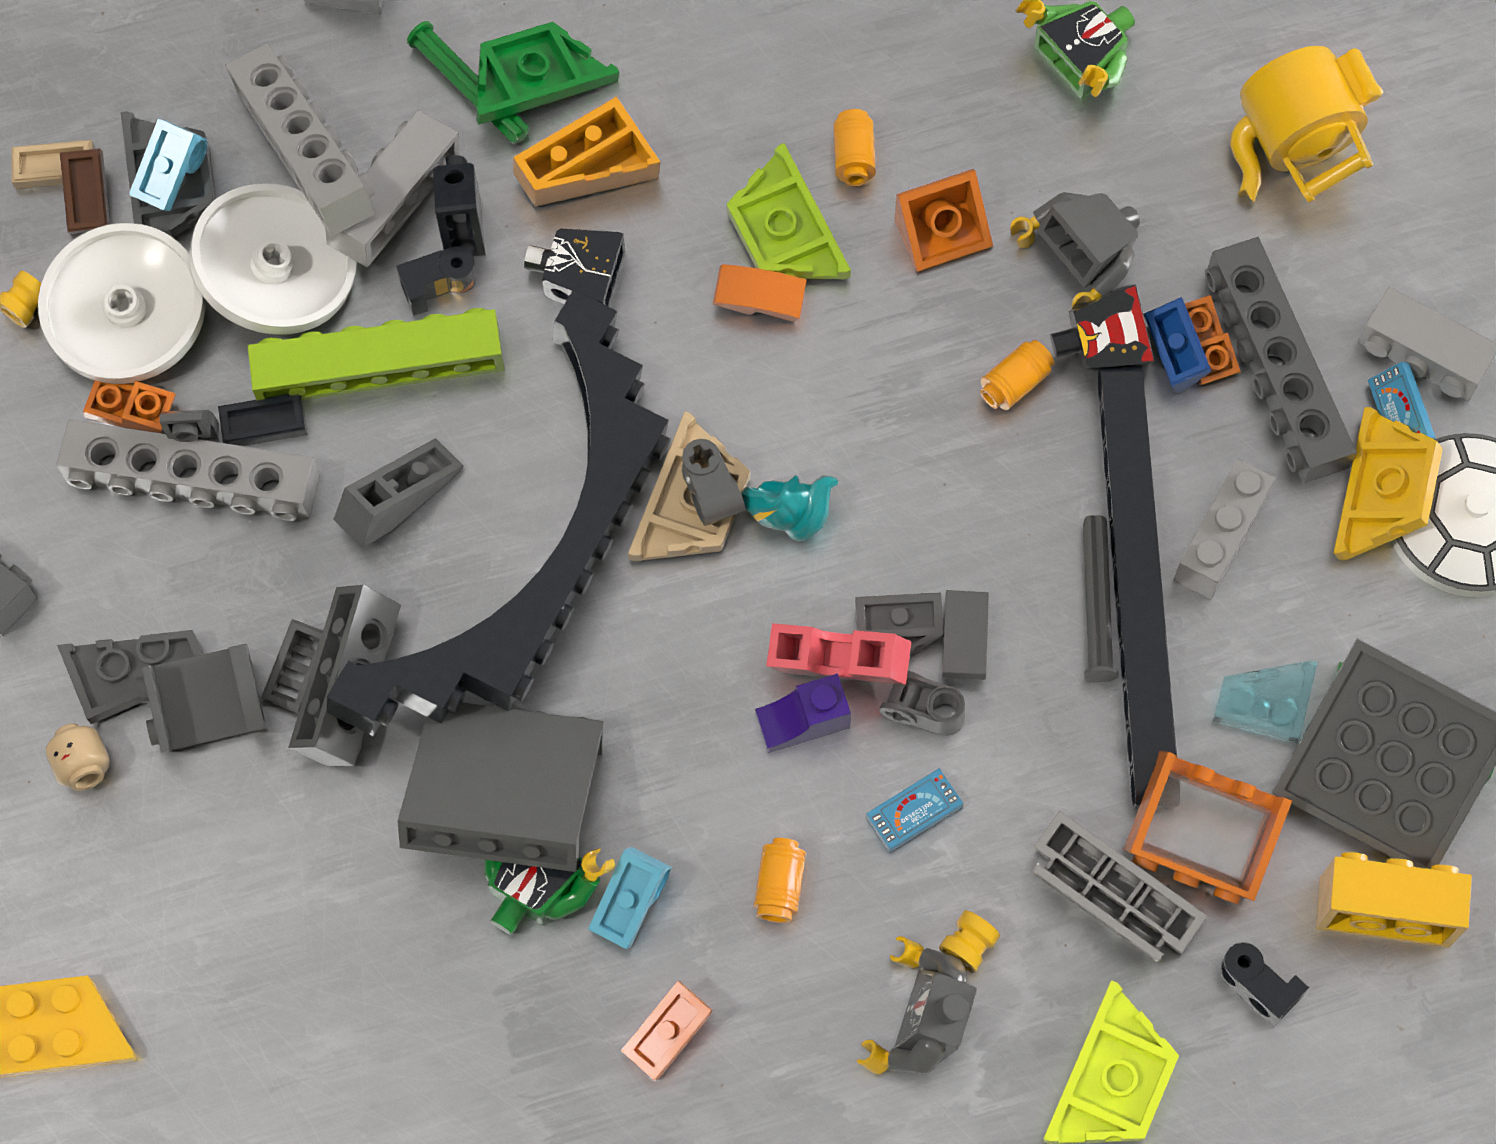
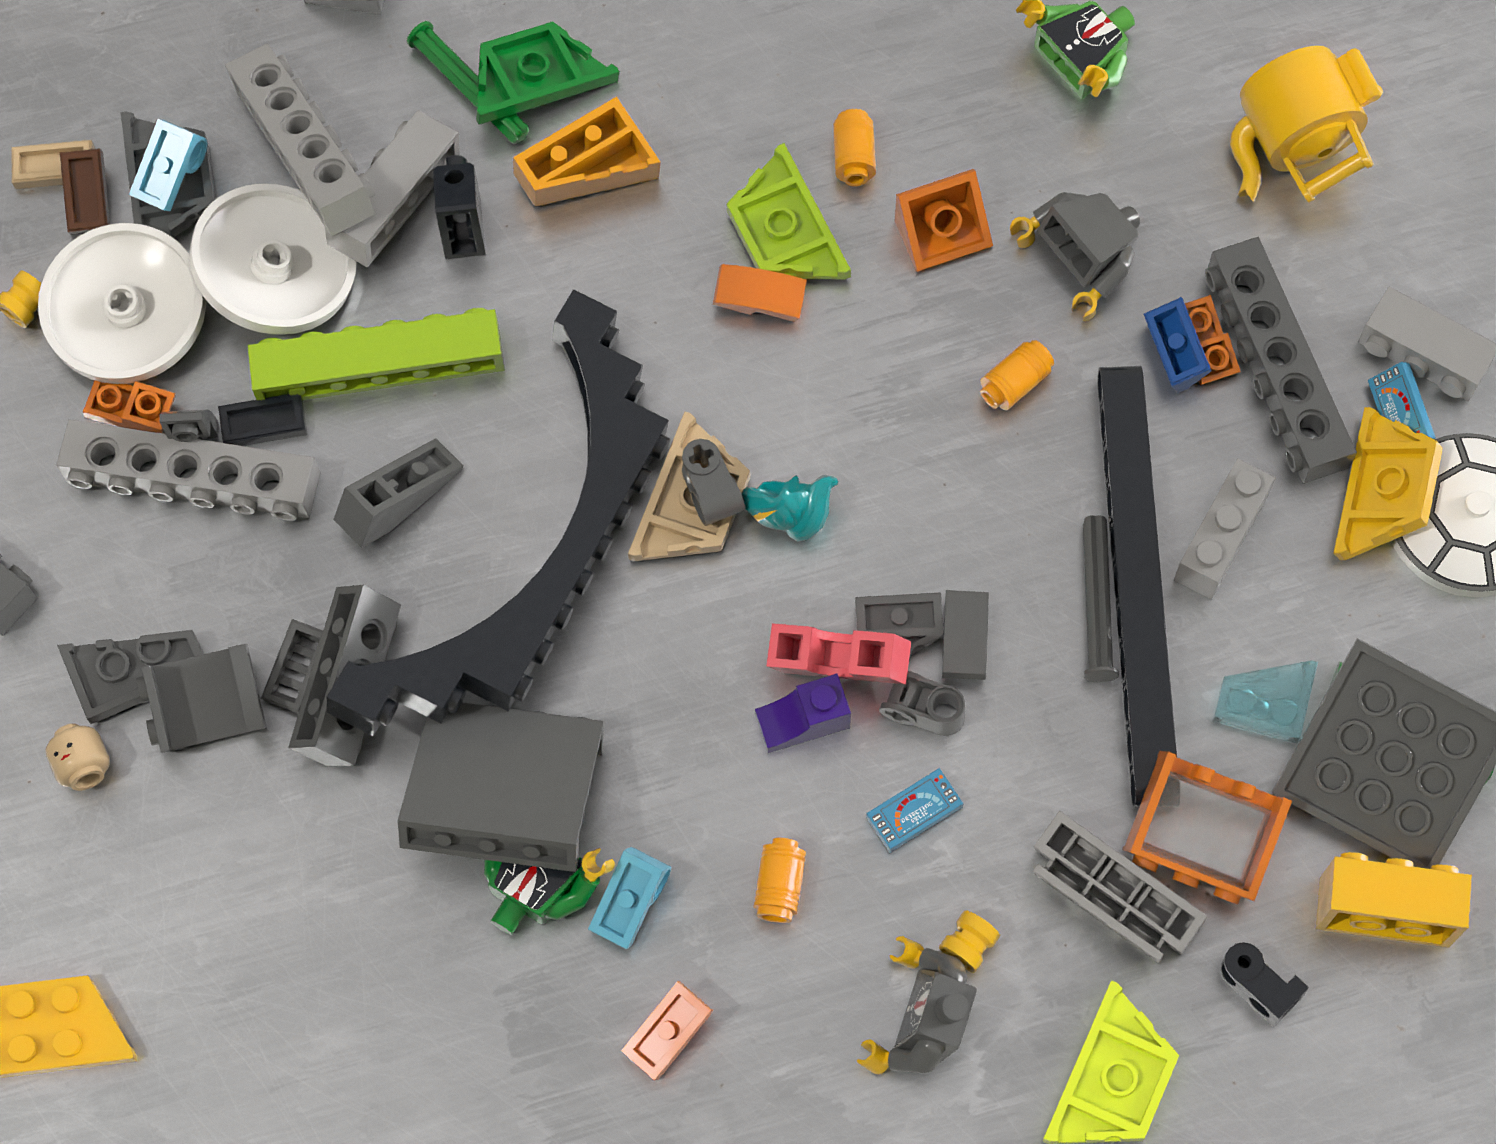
black leg [396,246,477,316] -> none
black torso [524,228,626,307] -> none
torso [1050,284,1155,368] -> none

